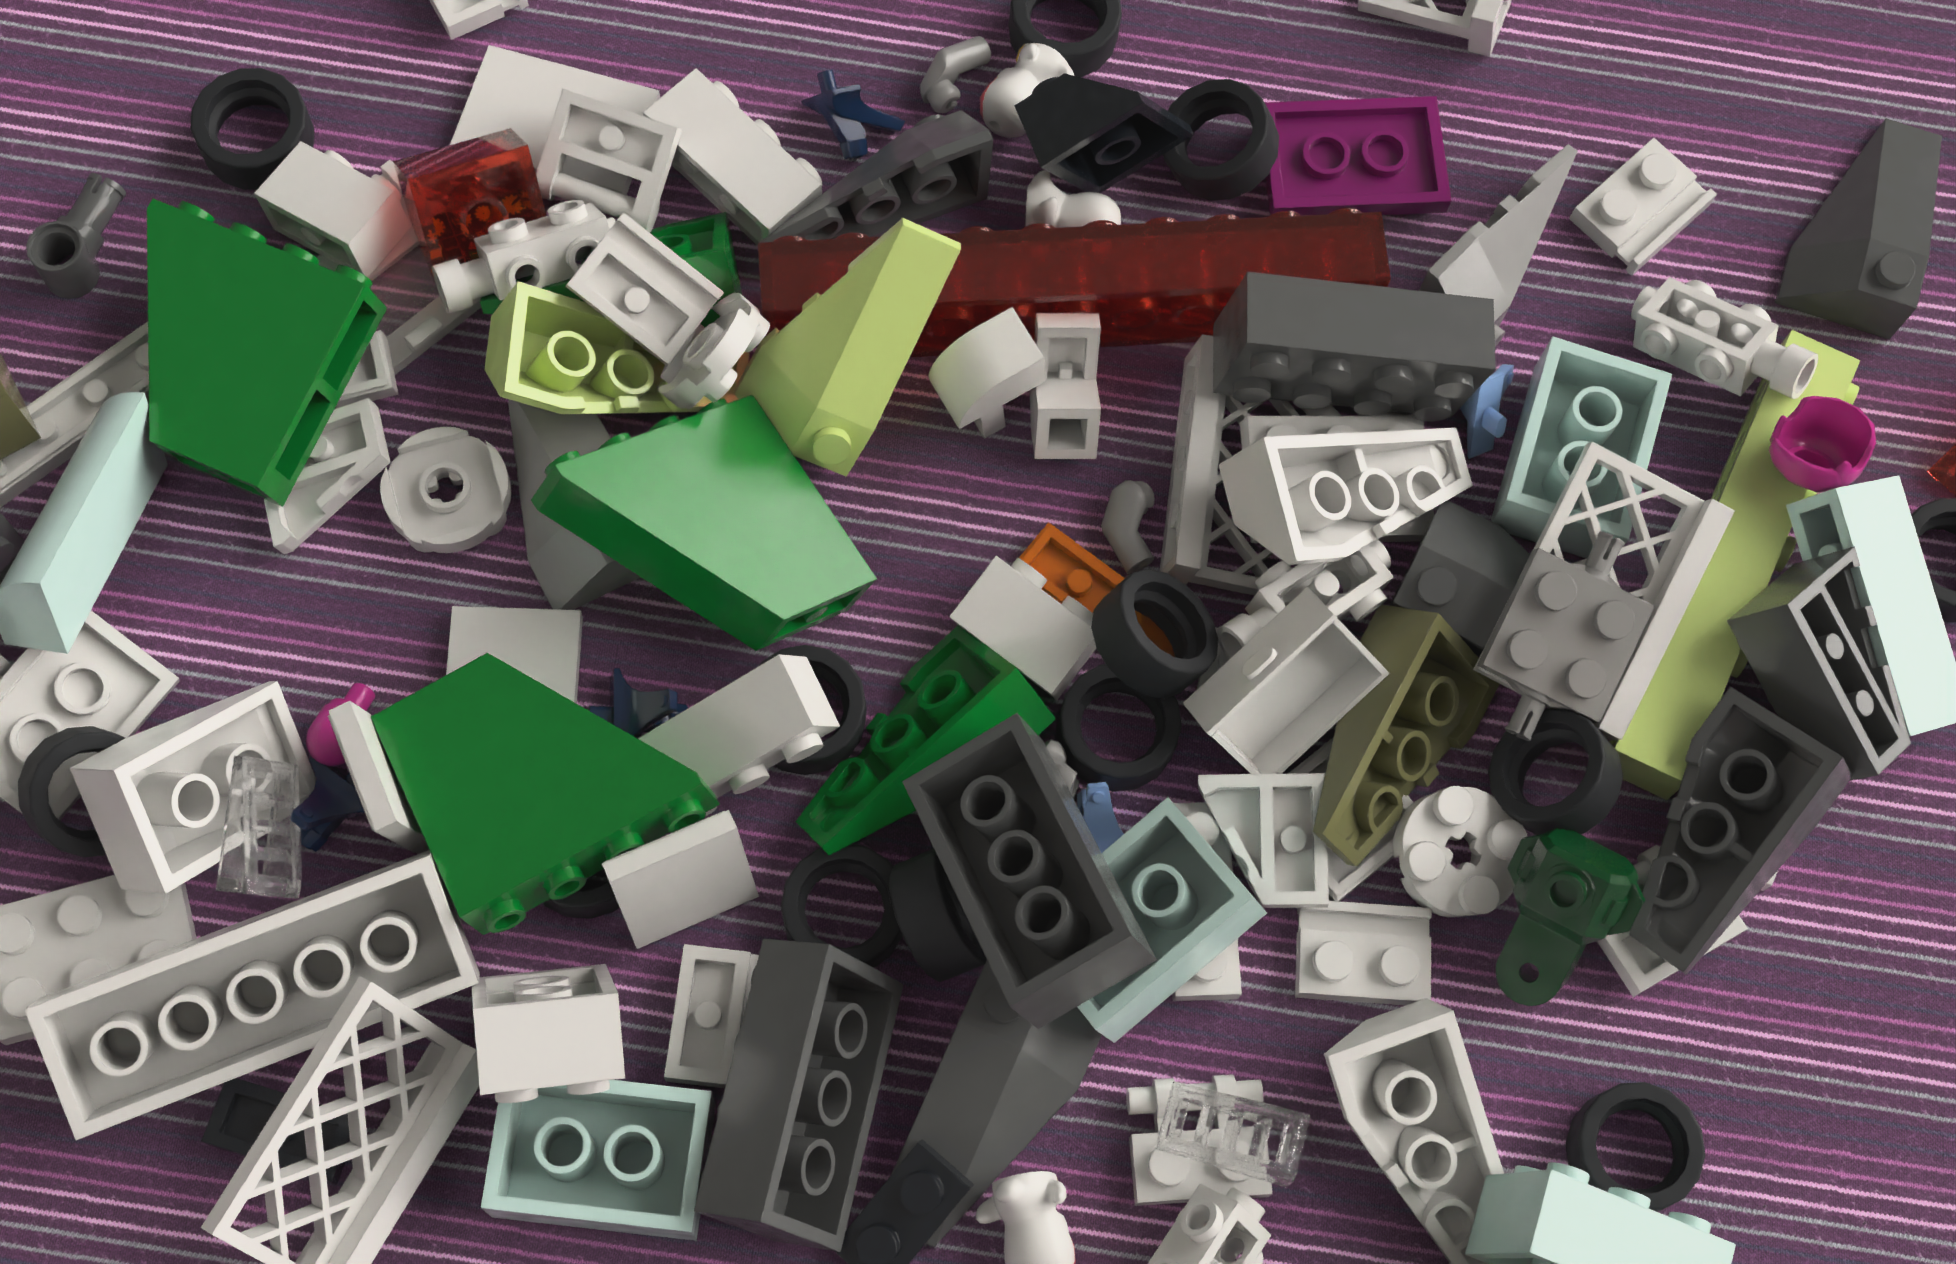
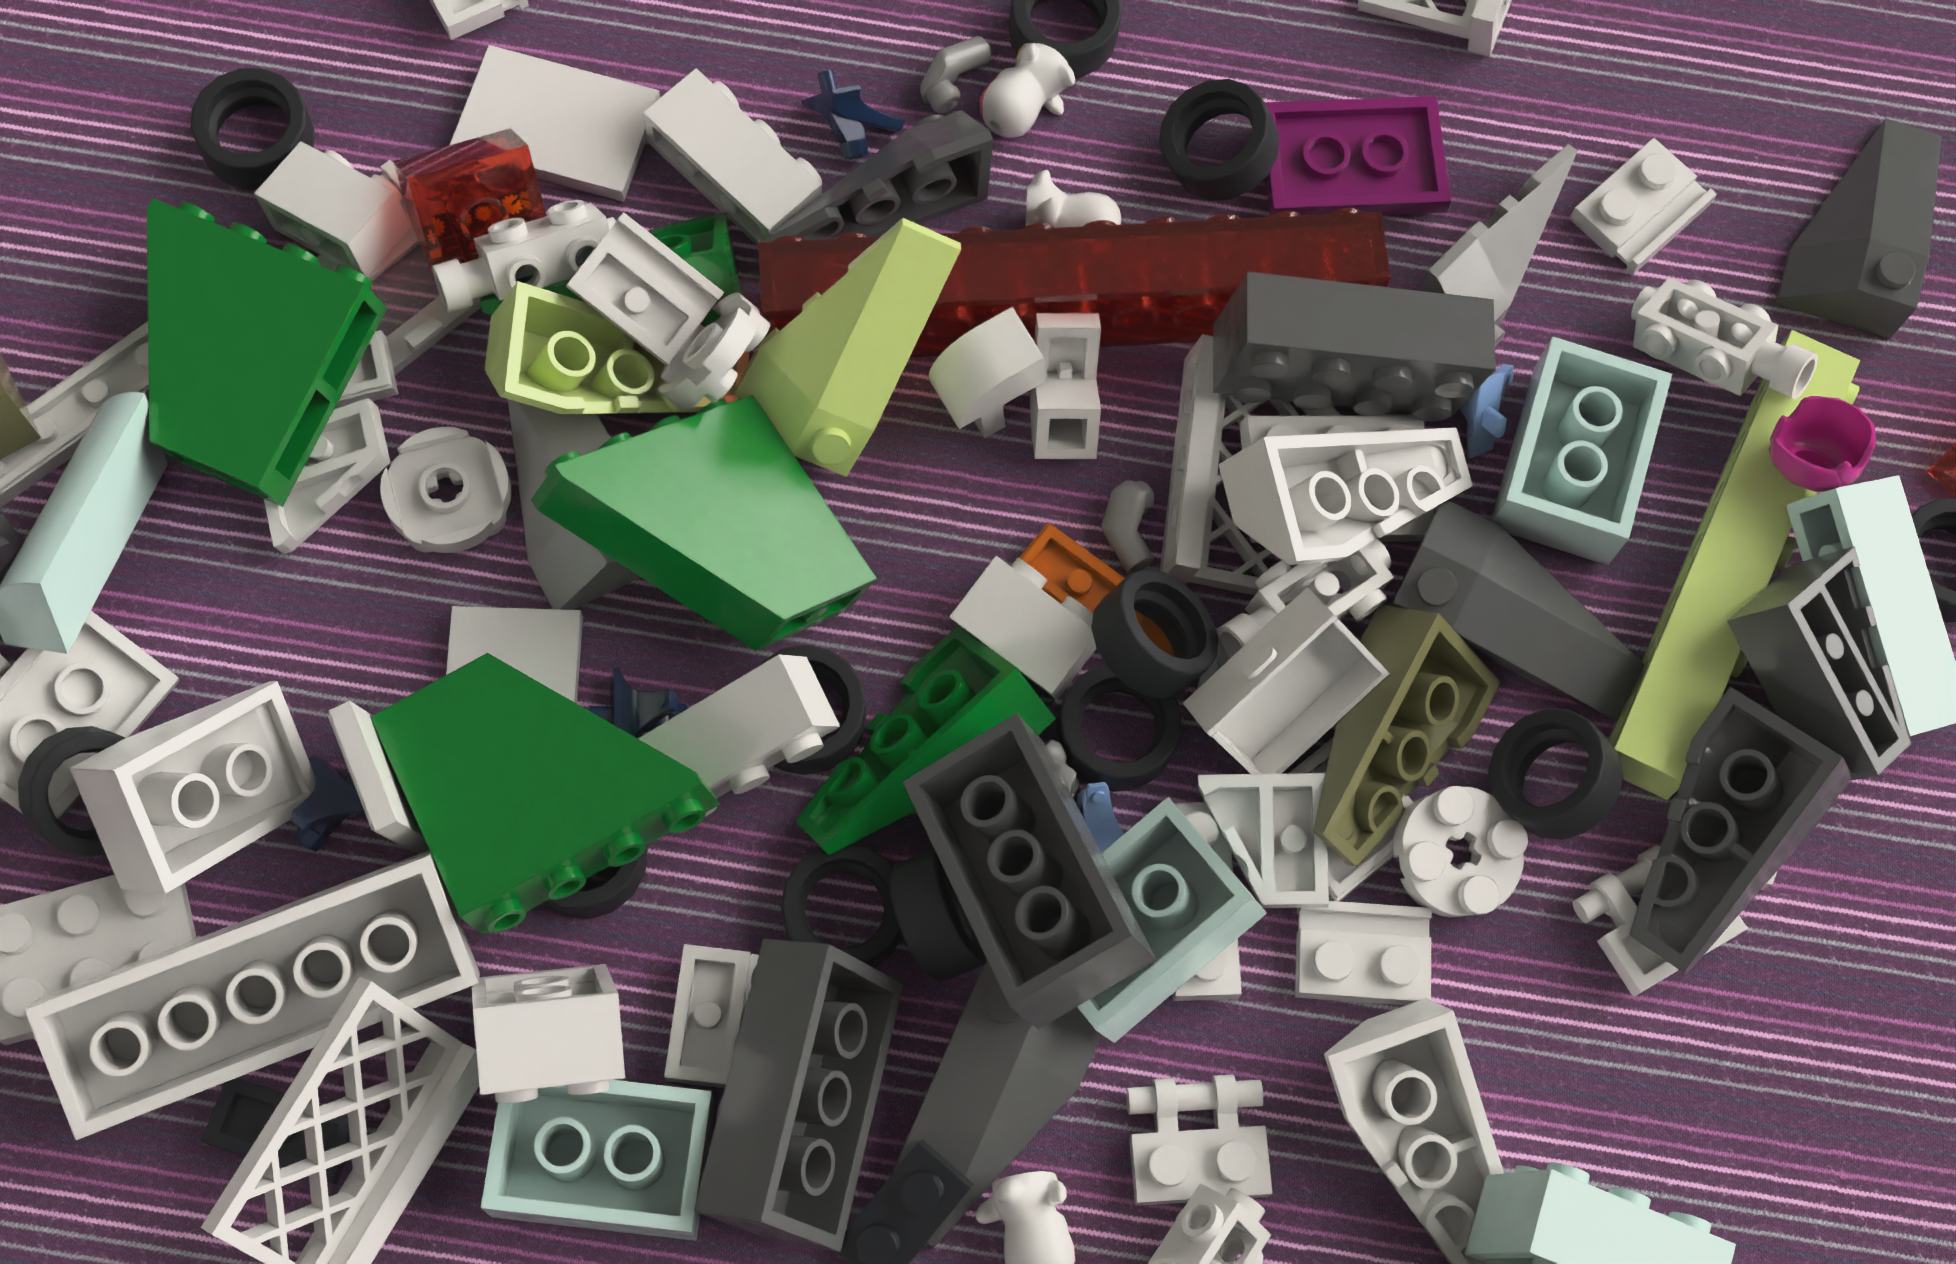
dark grey pin [26,173,126,299] -> none
clear slope [216,756,302,899] -> none
dark pink cylinder [306,683,375,766] -> none
white plate [532,88,682,233] -> none
white tile [602,810,759,949] -> none
black slope [1014,73,1194,193] -> none
clear slope [1155,1081,1310,1188] -> none
white fence [1473,442,1735,741] -> none
light grey plate [1477,532,1655,741] -> none
dark green piece [1496,828,1646,1006] -> none
black tyre [1565,1082,1705,1212] -> none

